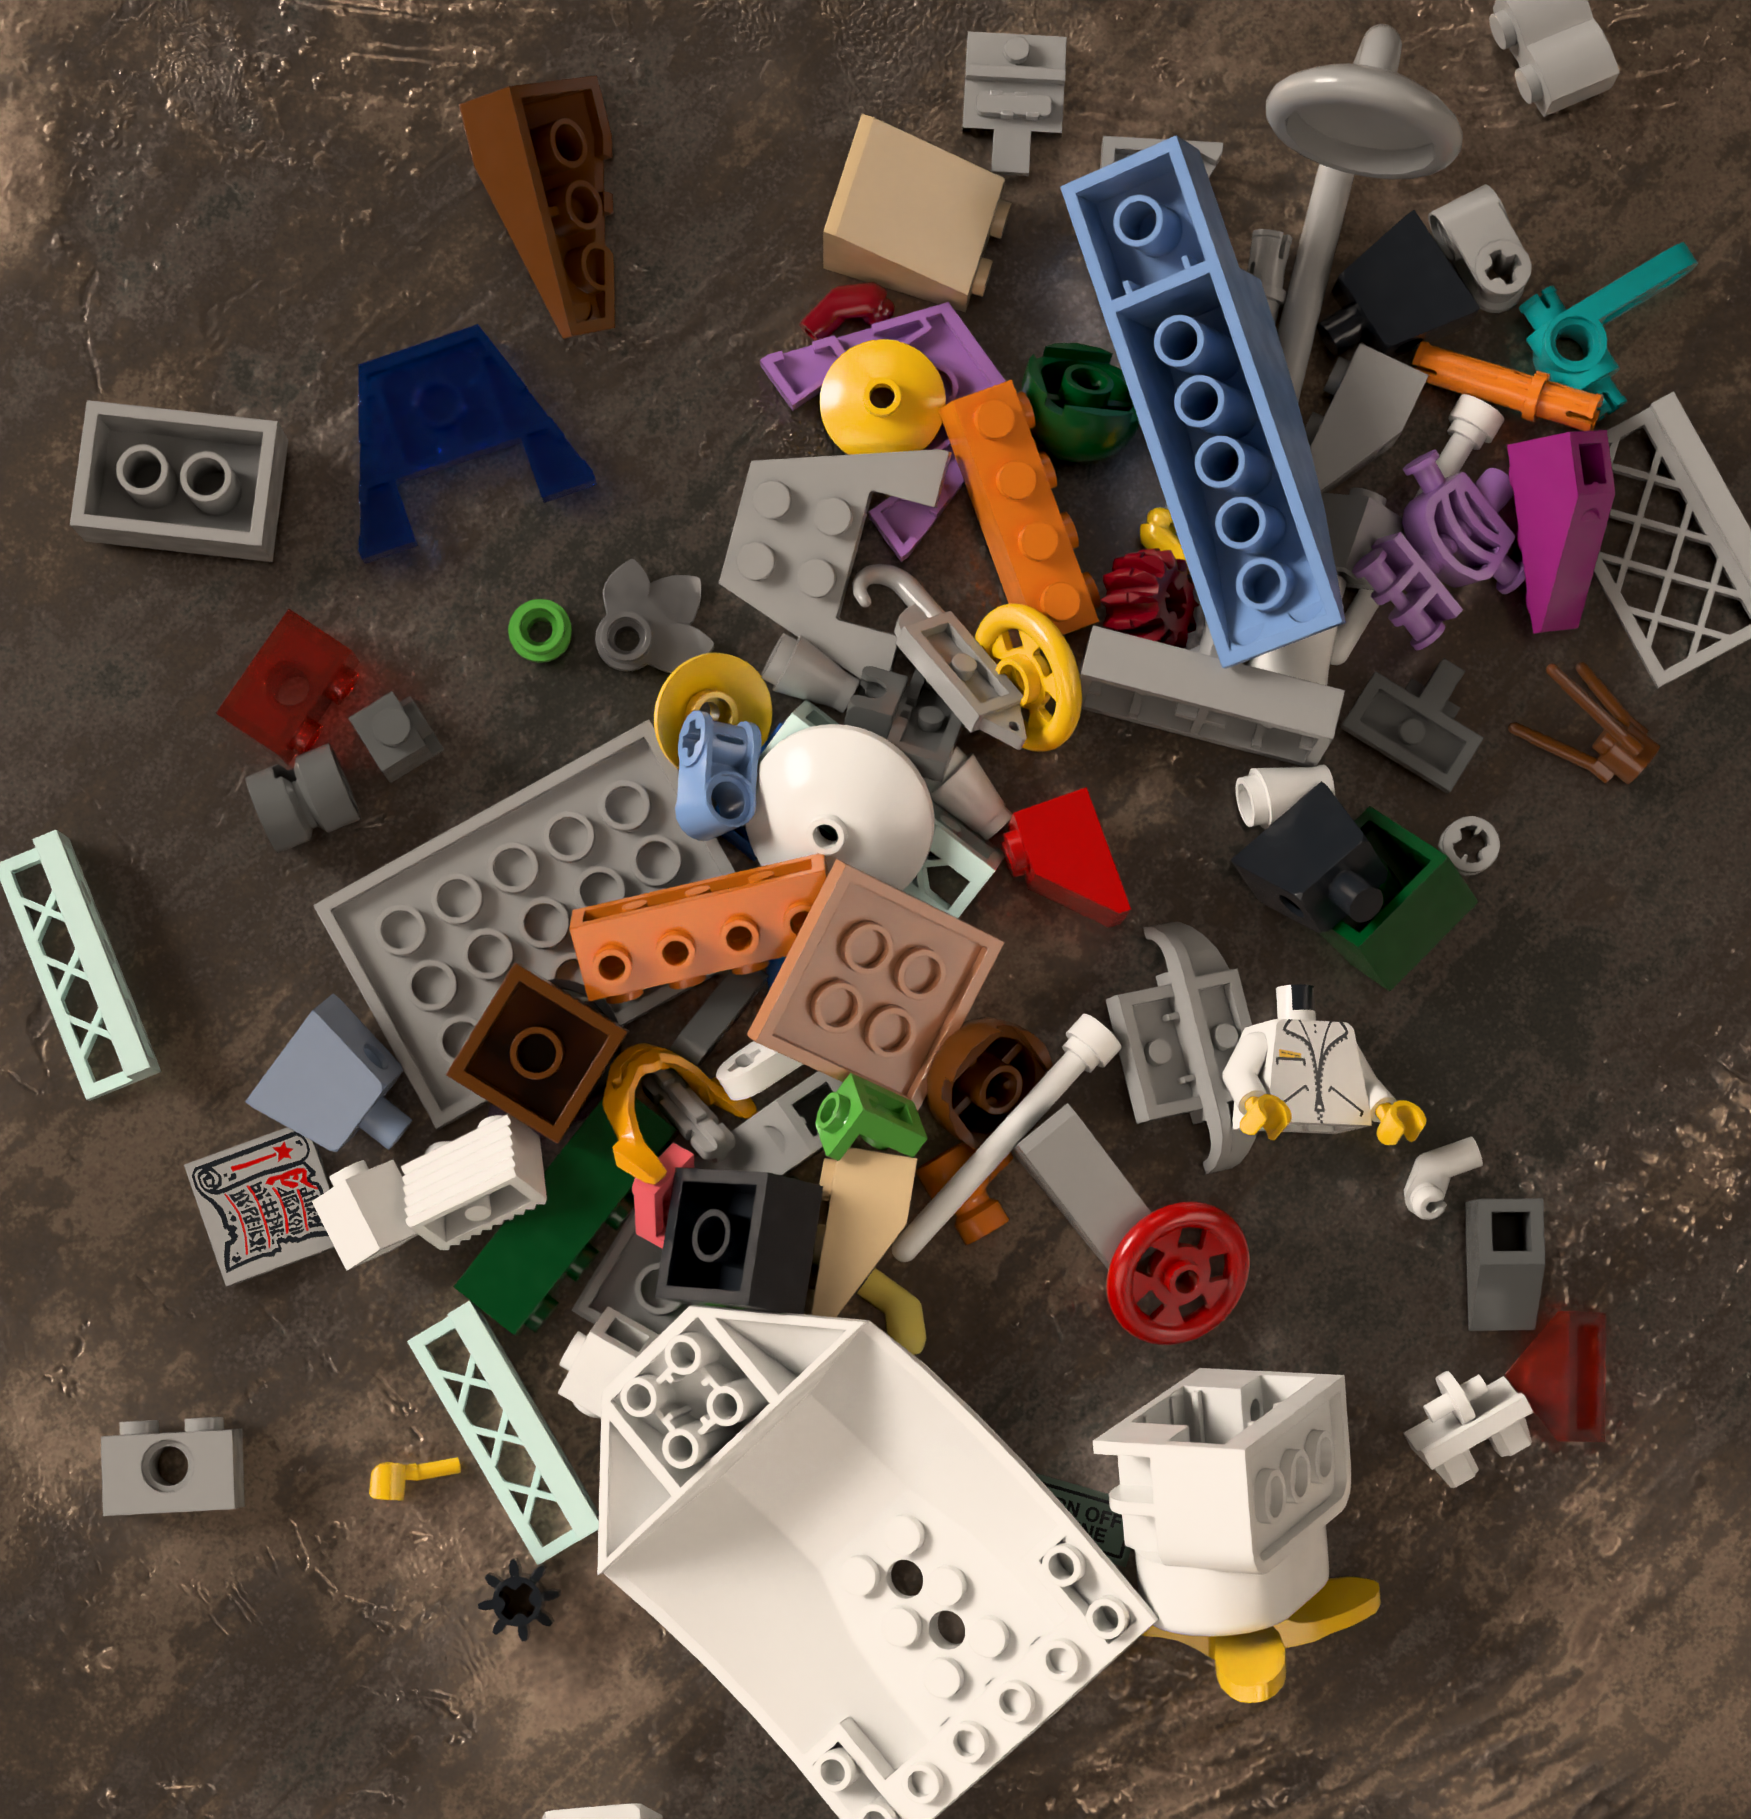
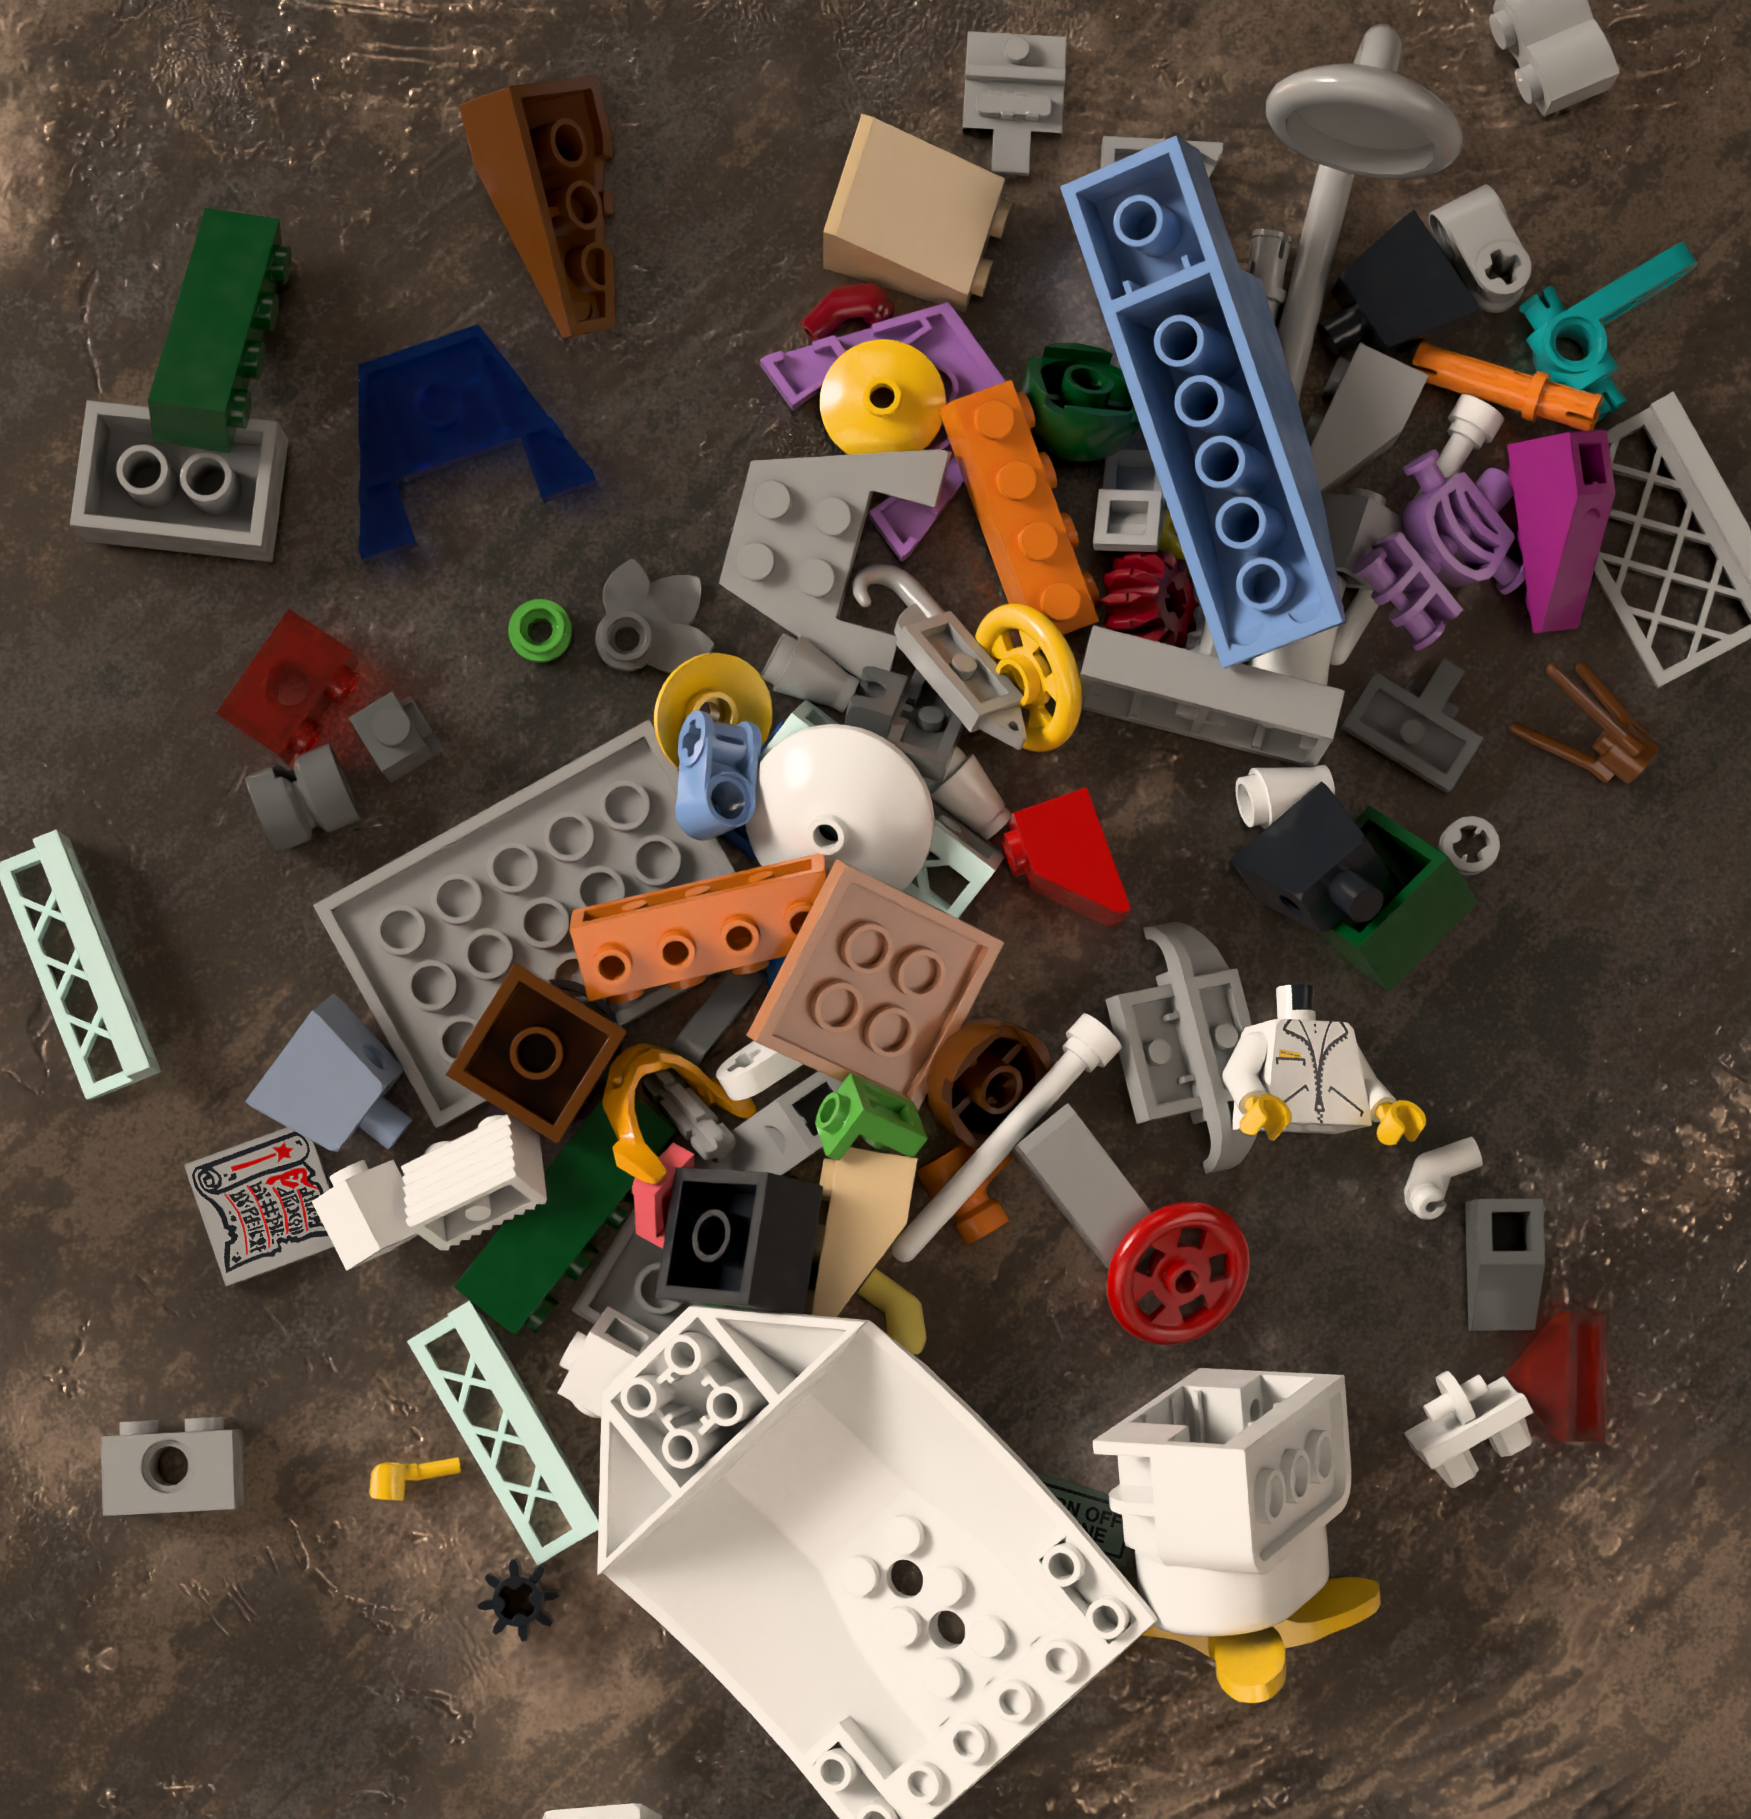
none -> dark green brick [148,208,292,453]
none -> light grey slope [1093,449,1167,552]

